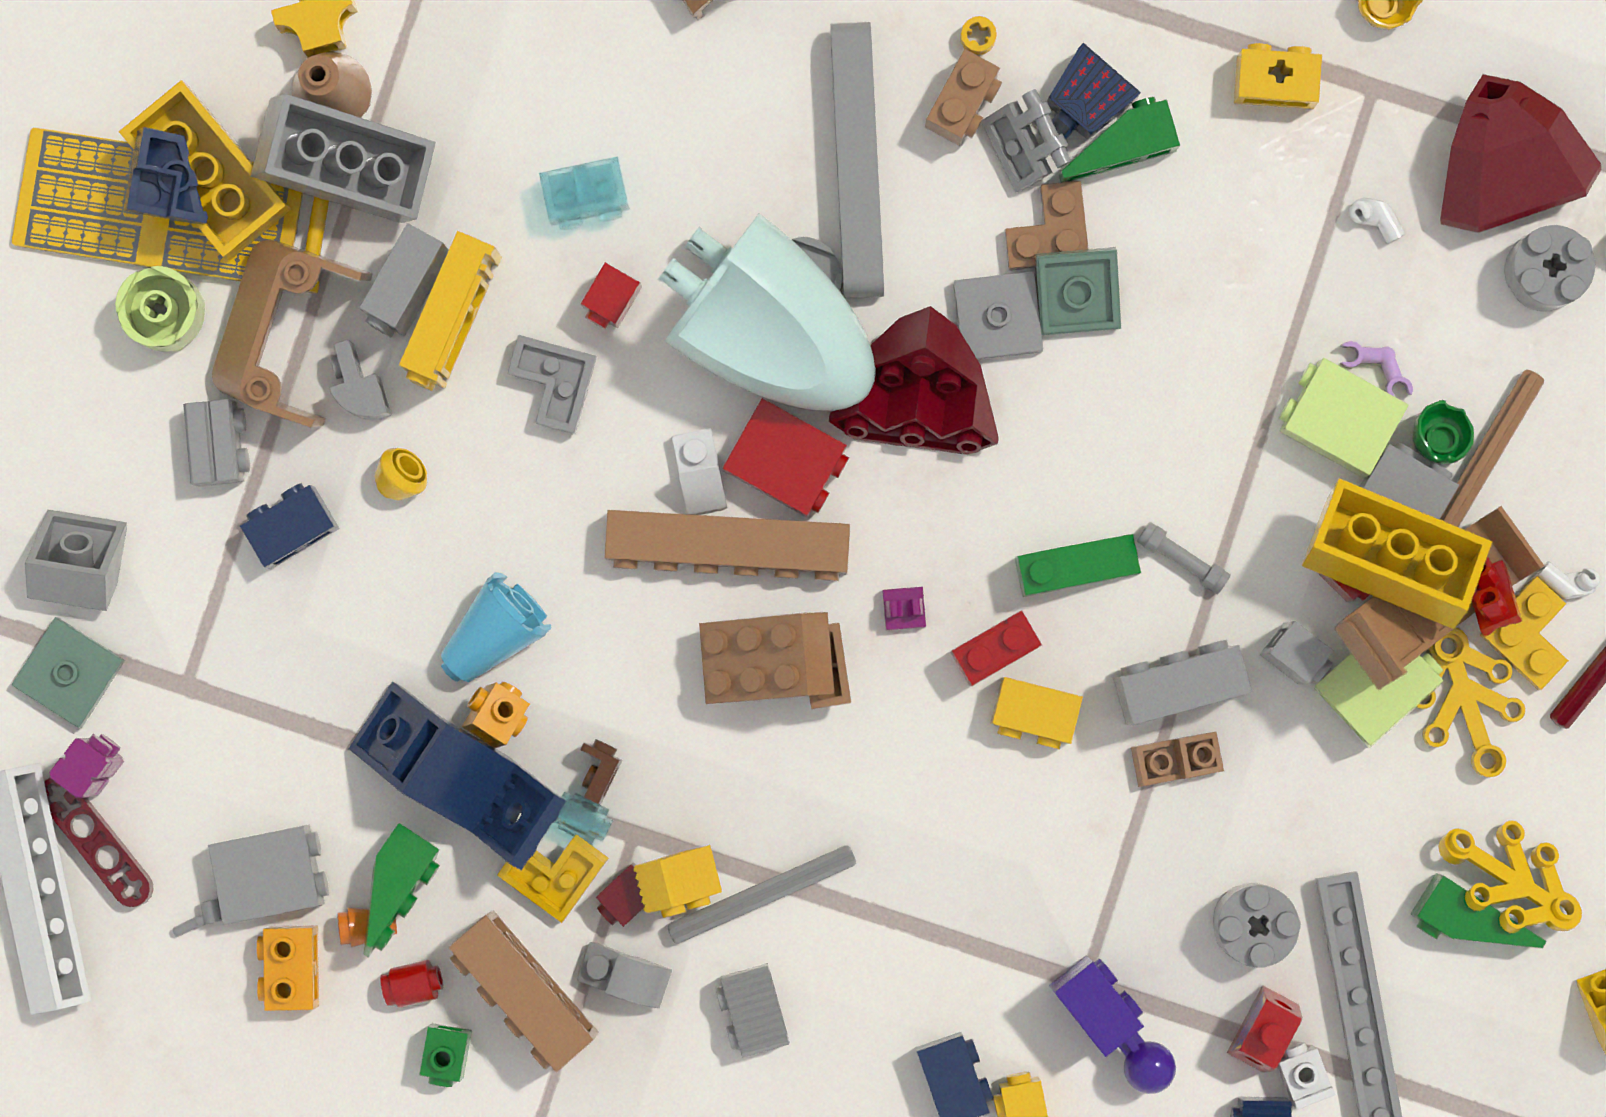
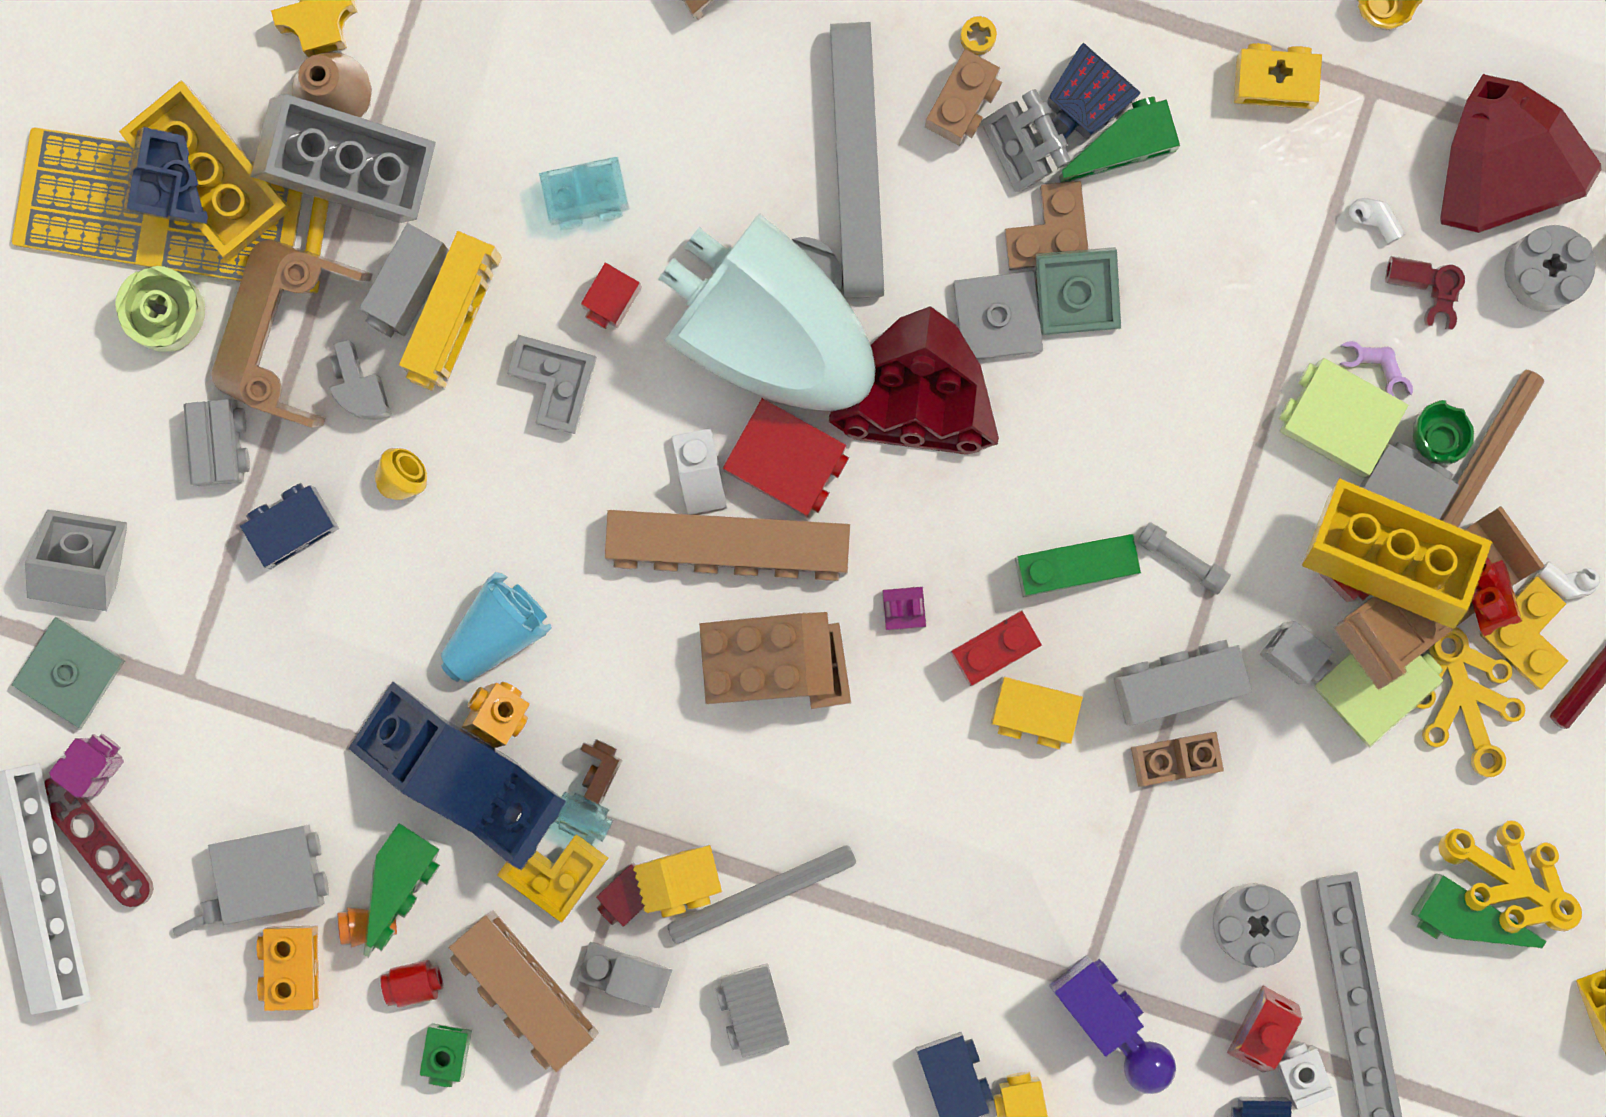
none -> dark red bar [1385,256,1465,330]

